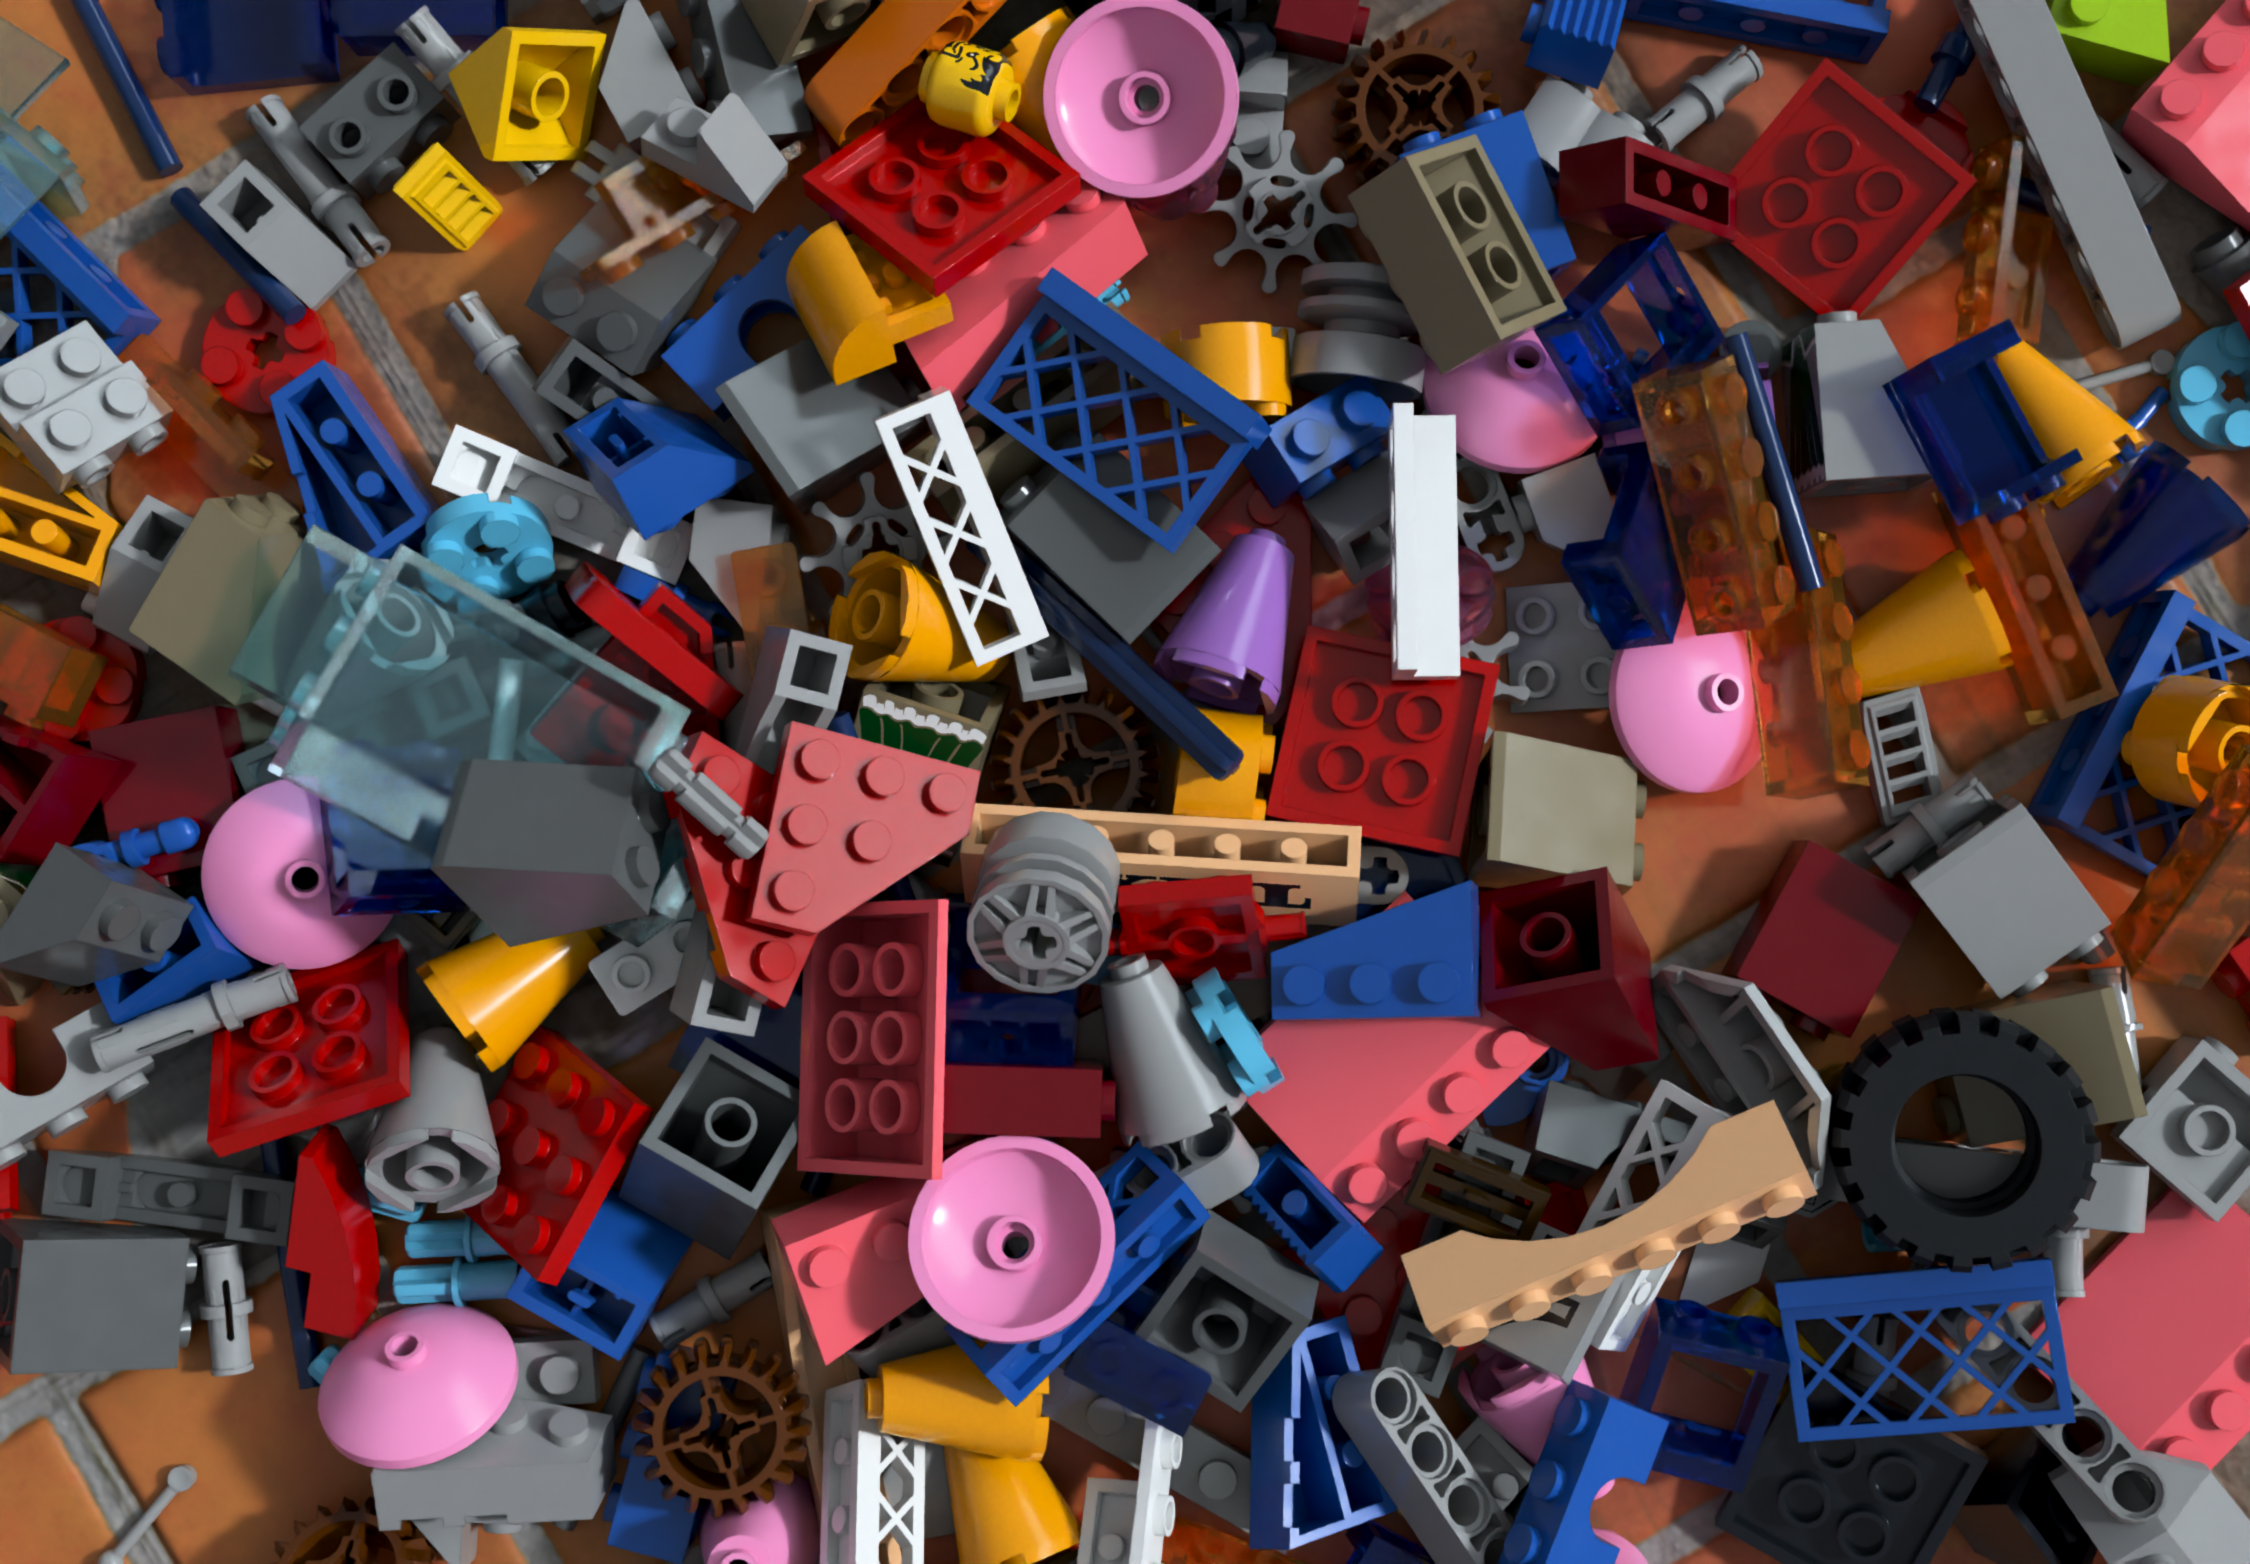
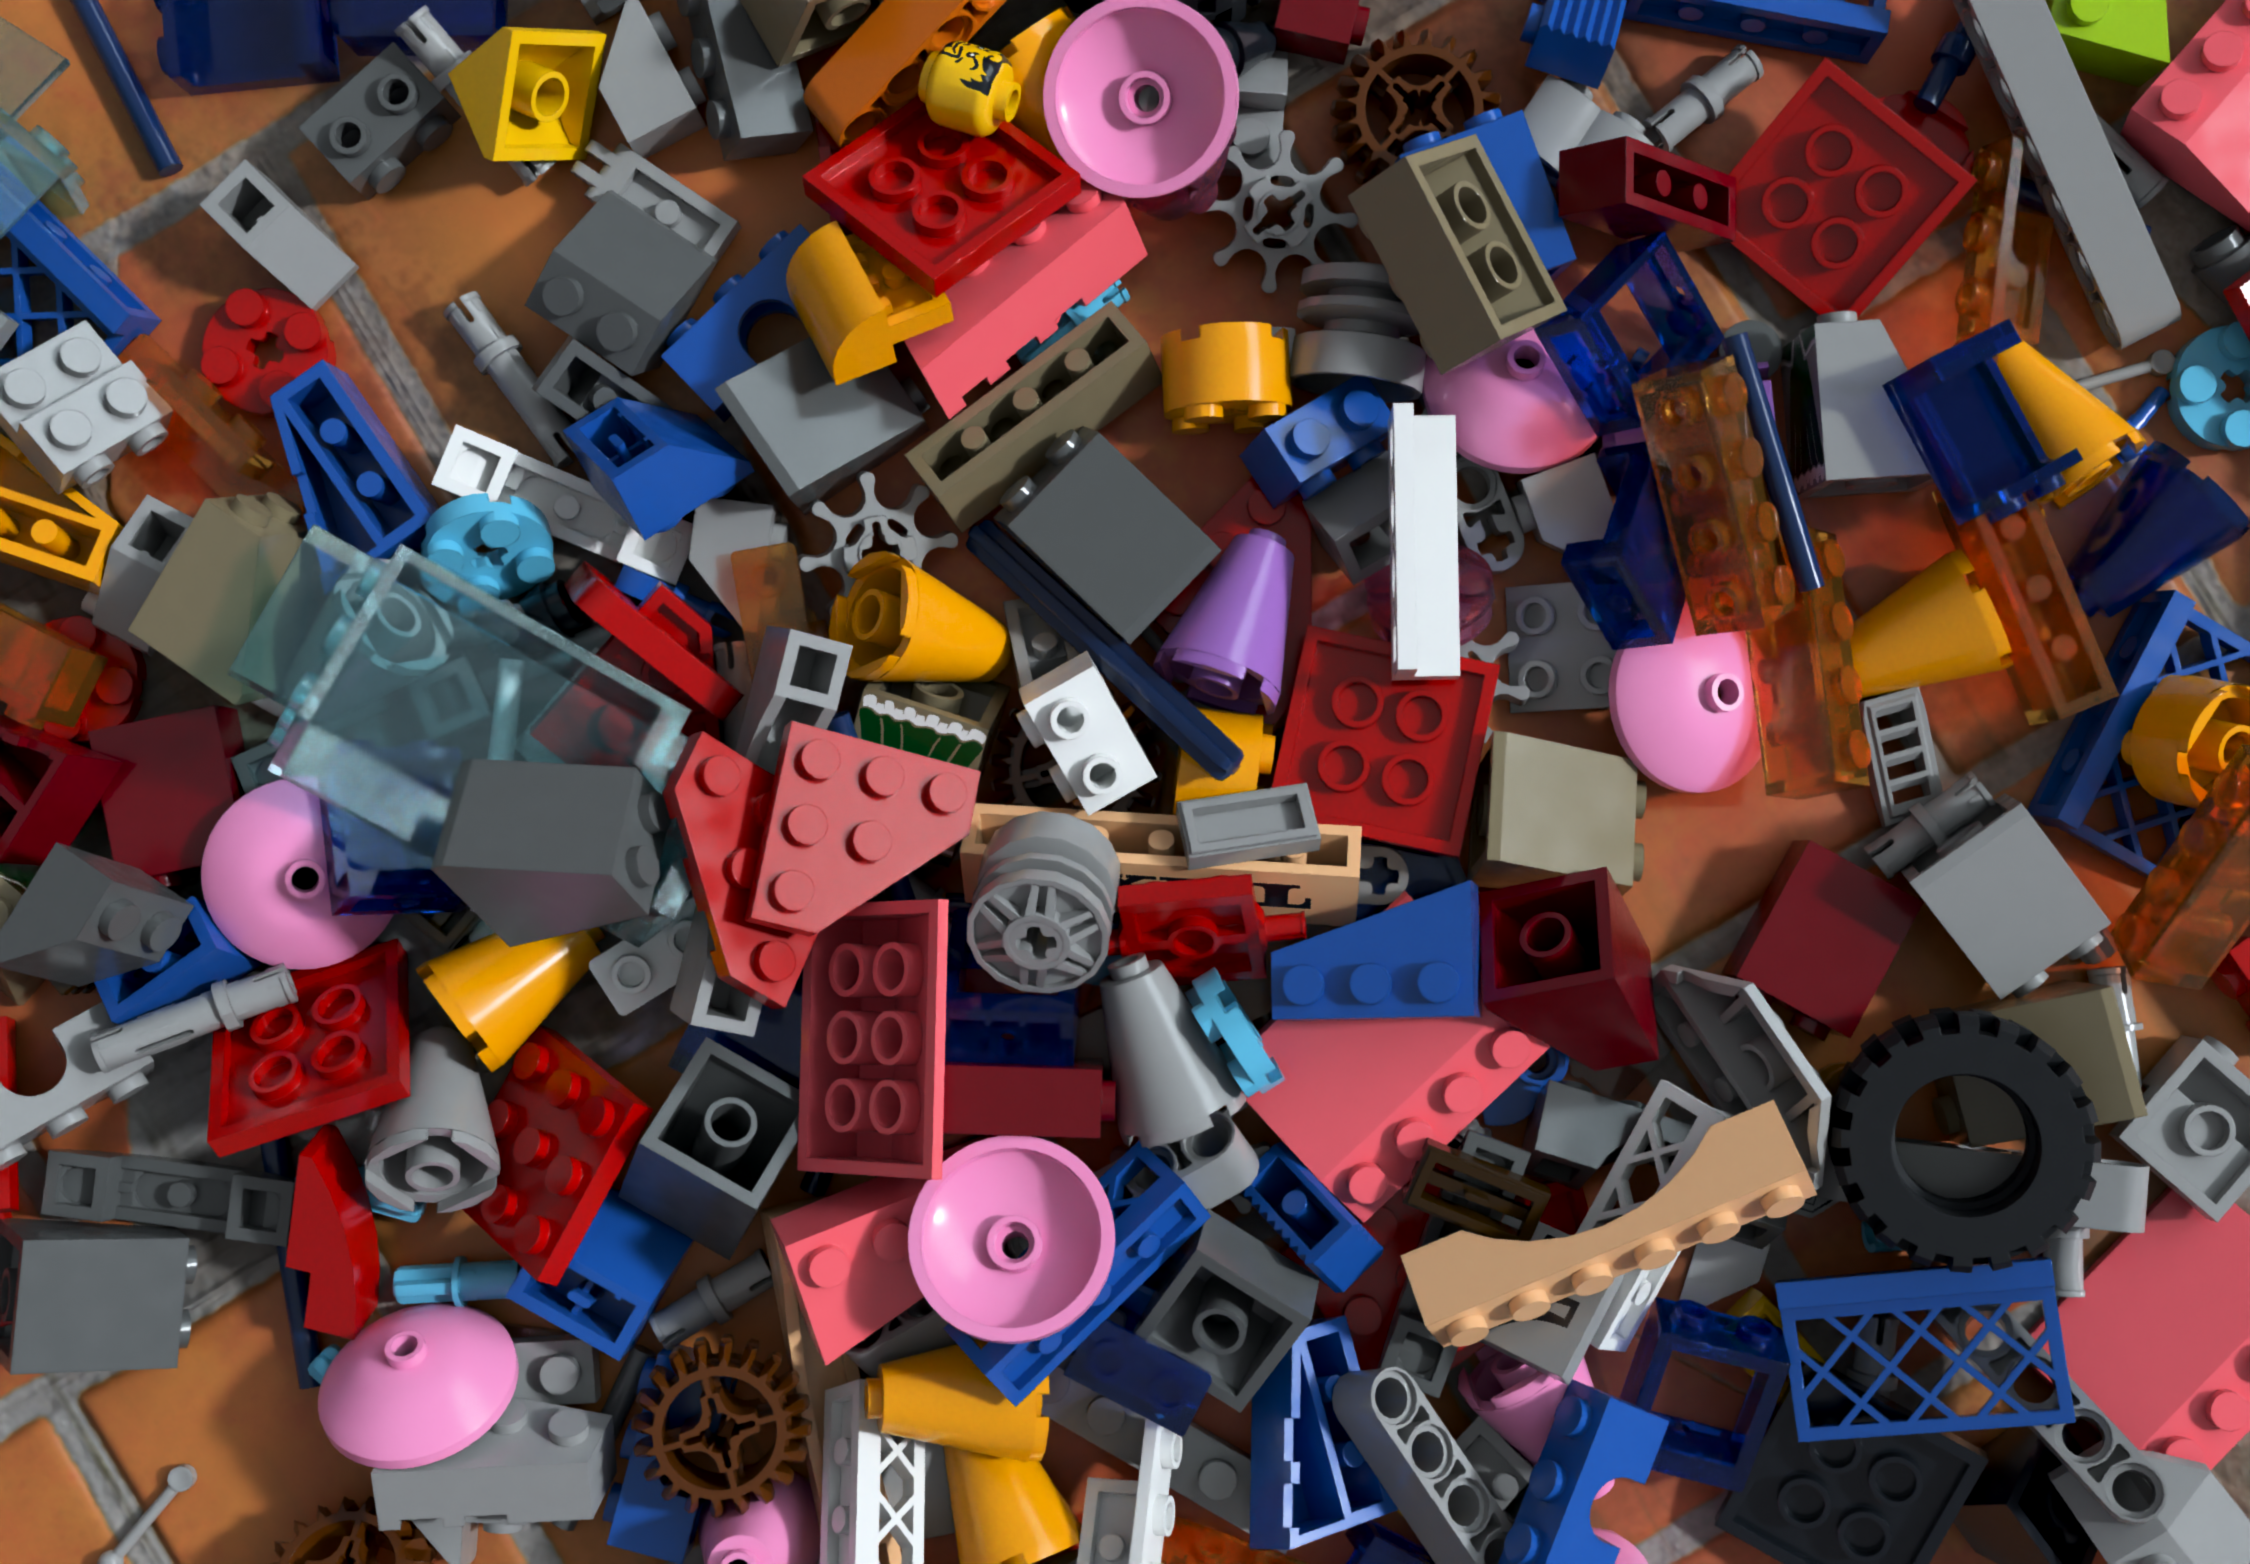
blue piece [73,817,200,868] -> none
dark blue bar [170,187,306,325] -> none
light grey pin [199,1240,254,1377] -> none
light grey pin [245,94,391,268] -> none
yellow slope [393,142,503,252] -> none
medium azure axle [404,1215,509,1263] -> none
clear orange bracket [579,139,808,285] -> none
light grey slope [641,92,788,213] -> none
light grey axle [648,748,769,860] -> none
white fence [873,386,1049,667] -> none
blue fence [966,267,1273,554] -> none
none -> white brick [1016,651,1157,816]
none -> light grey tile [1176,783,1321,870]

